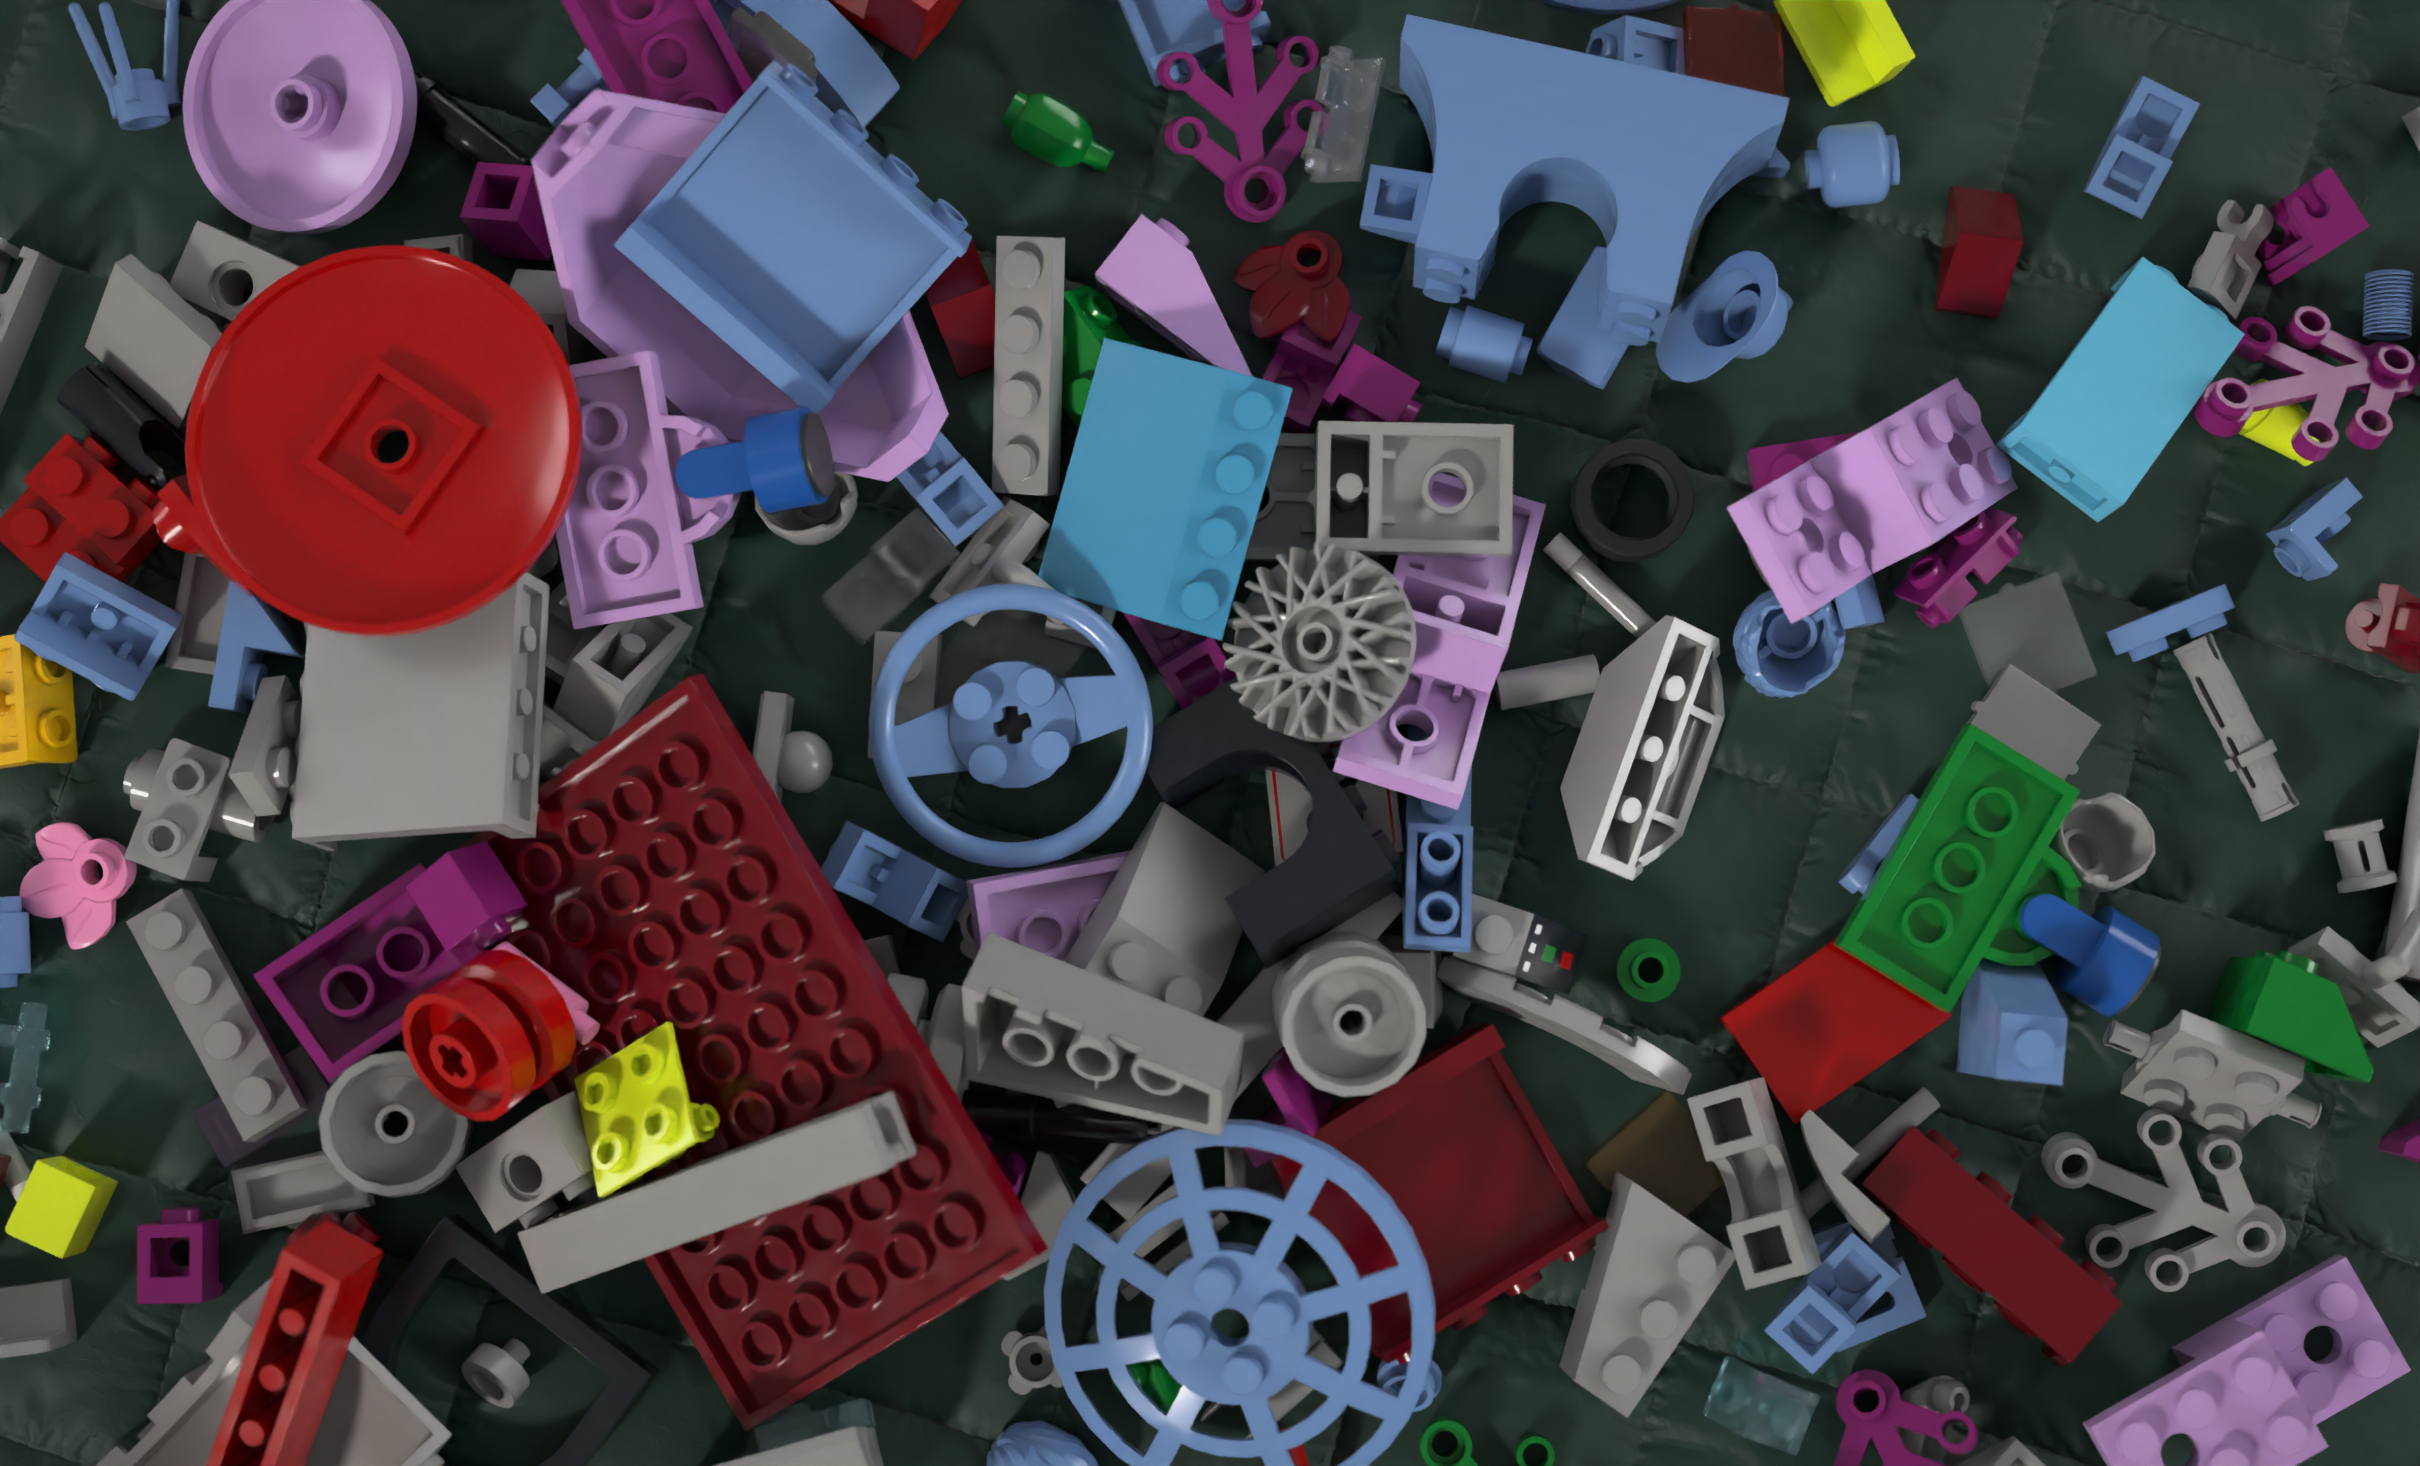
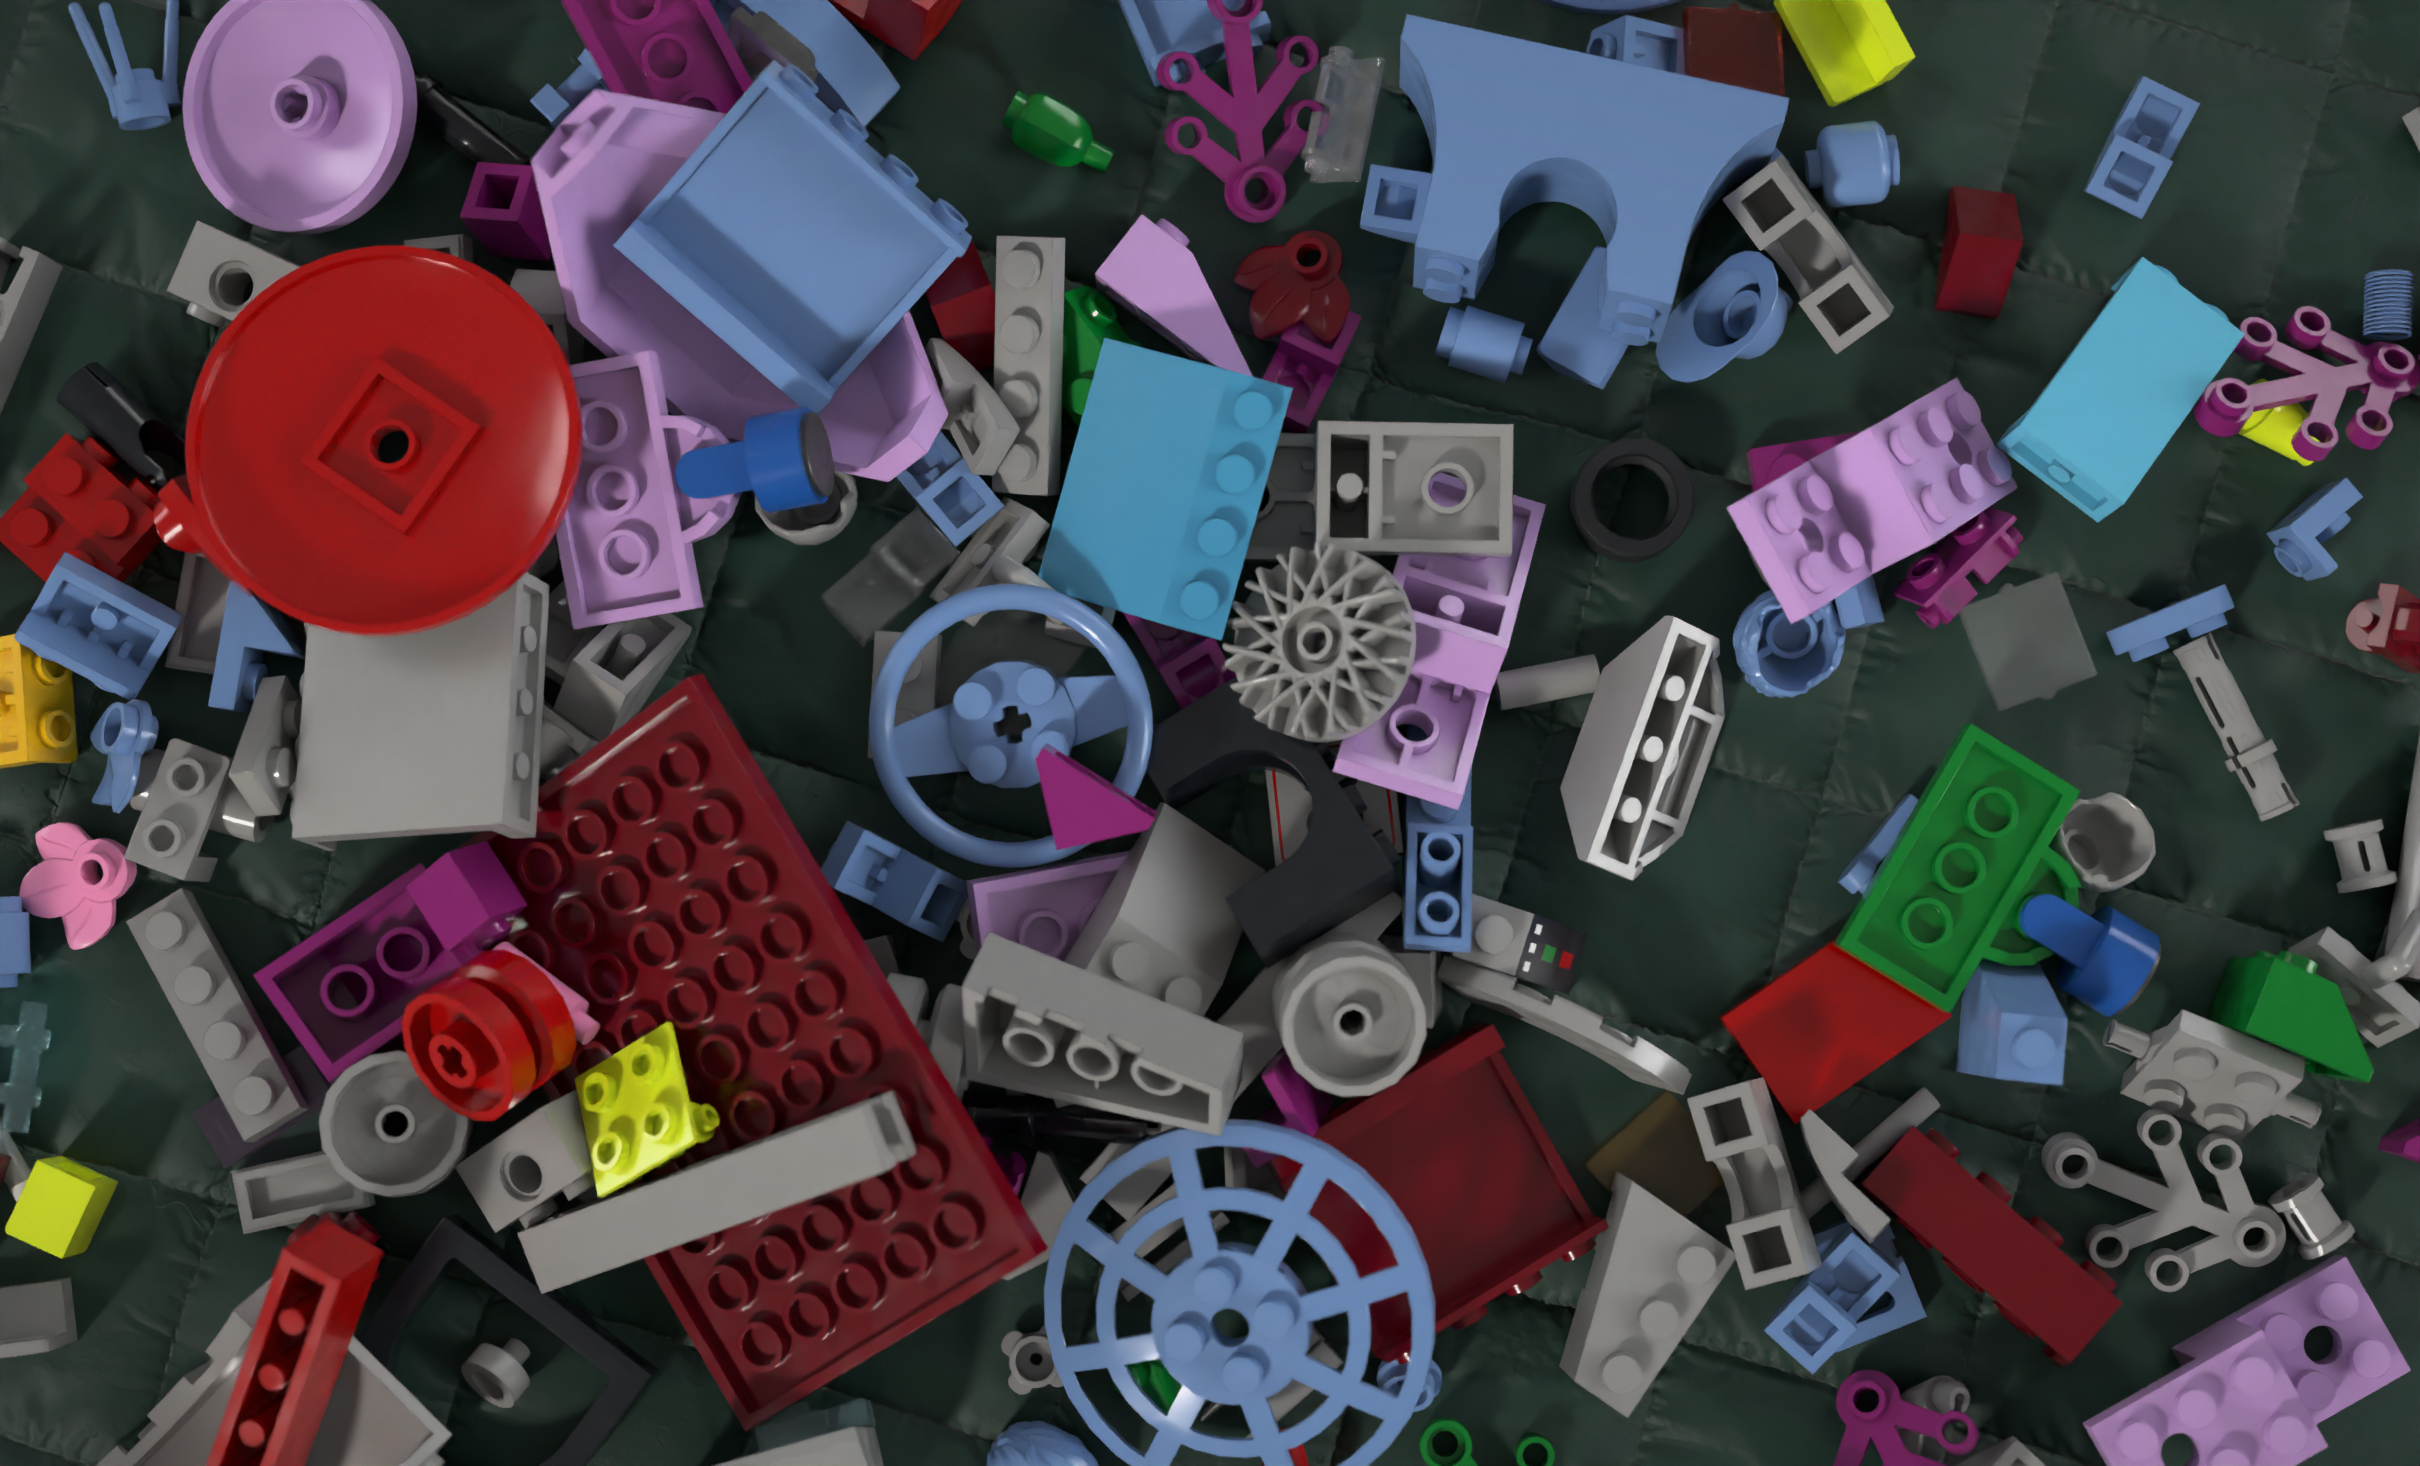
light grey tile [85,254,222,430] -> none
magenta brick [137,1207,223,1304] -> none
light grey tile [752,691,833,803] -> none
magenta brick [1319,343,1422,422] -> none
light grey bar [1543,532,1657,639] -> none
green plate [1616,938,1681,1002] -> none
clear light blue bracket [1703,1356,1820,1456] -> none
light grey piece [1966,663,2101,780] -> none
light grey plate [2187,200,2274,320] -> none
magenta hinge [2255,167,2370,288] -> none
none -> medium blue plate [90,699,159,813]
none -> light grey slope [924,338,1020,476]
none -> magenta slope [1035,743,1158,850]
none -> light grey arch [1722,155,1894,354]
none -> light grey bush [2267,1173,2355,1260]

